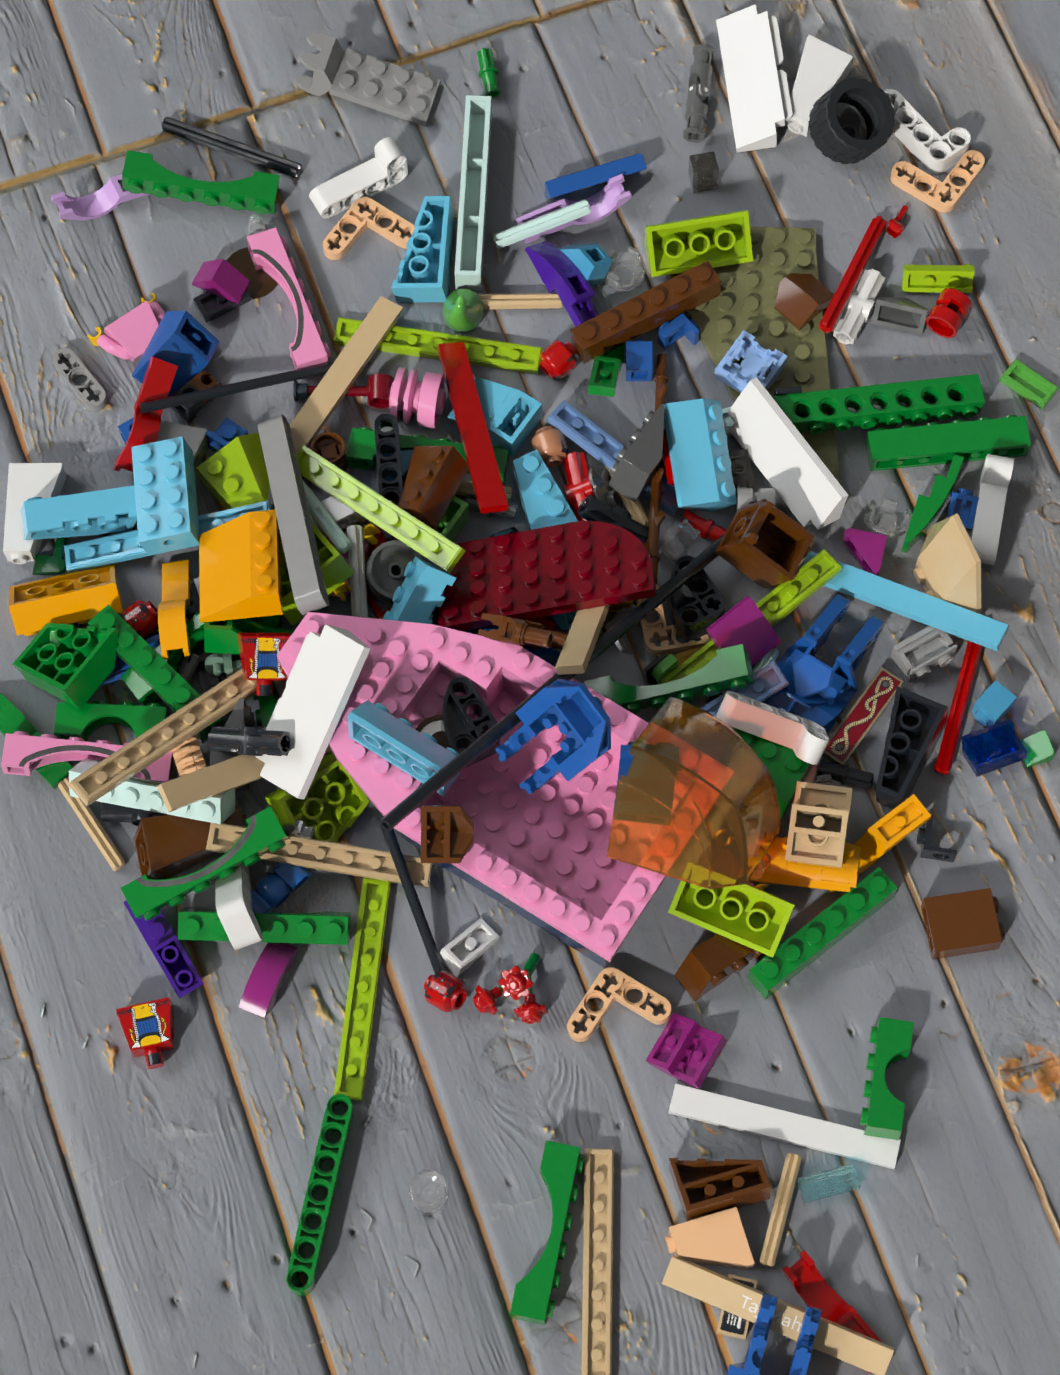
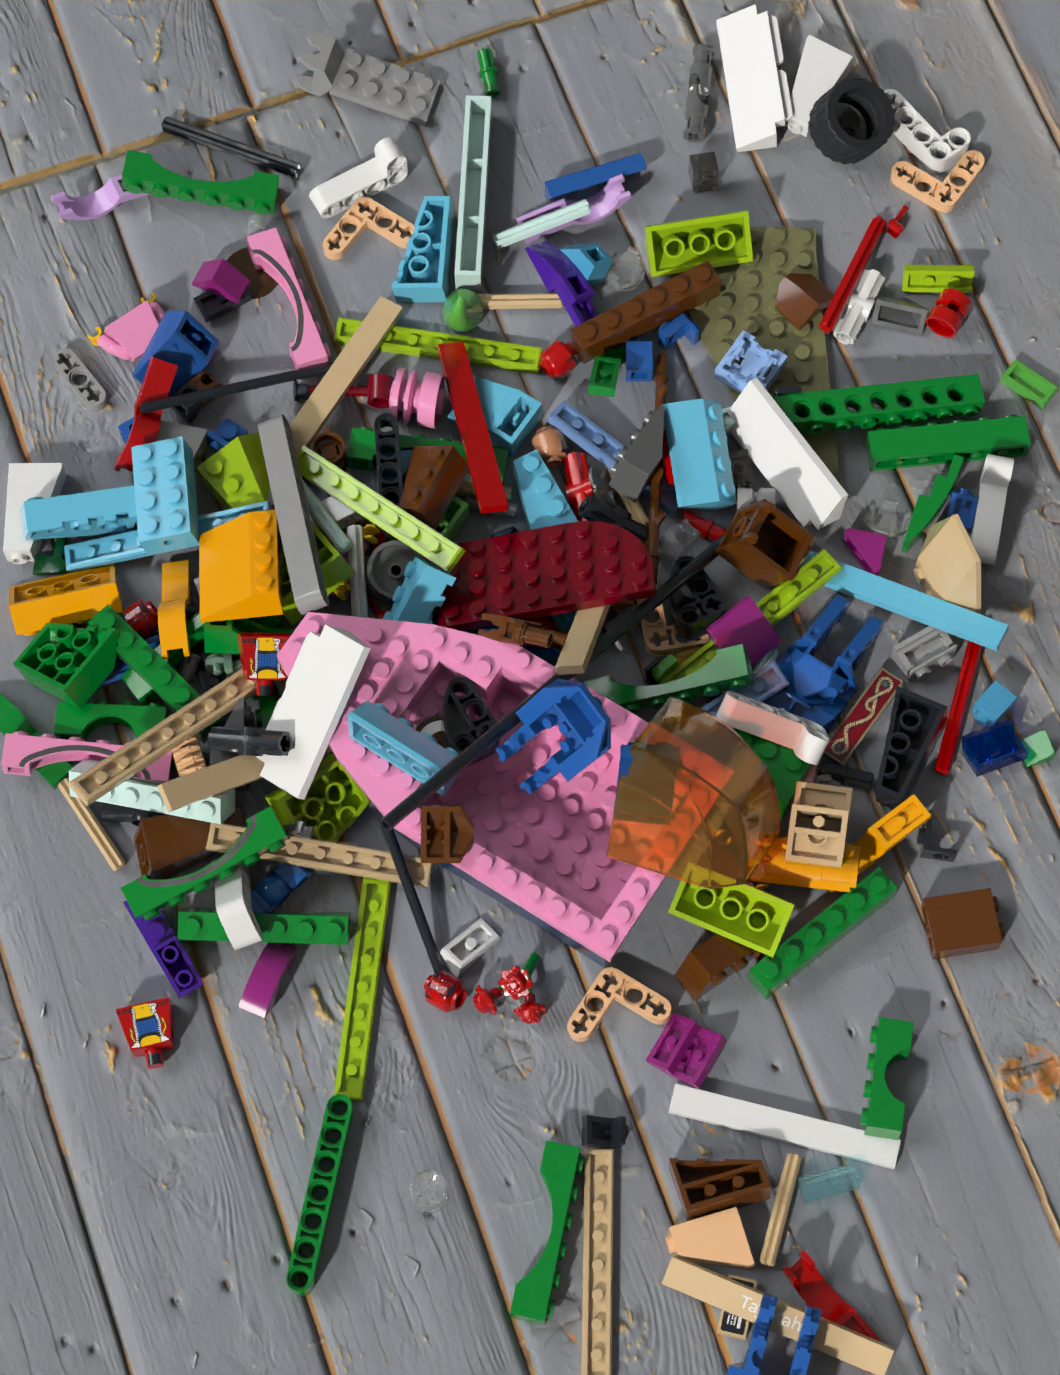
none -> black bracket [581,1115,628,1149]

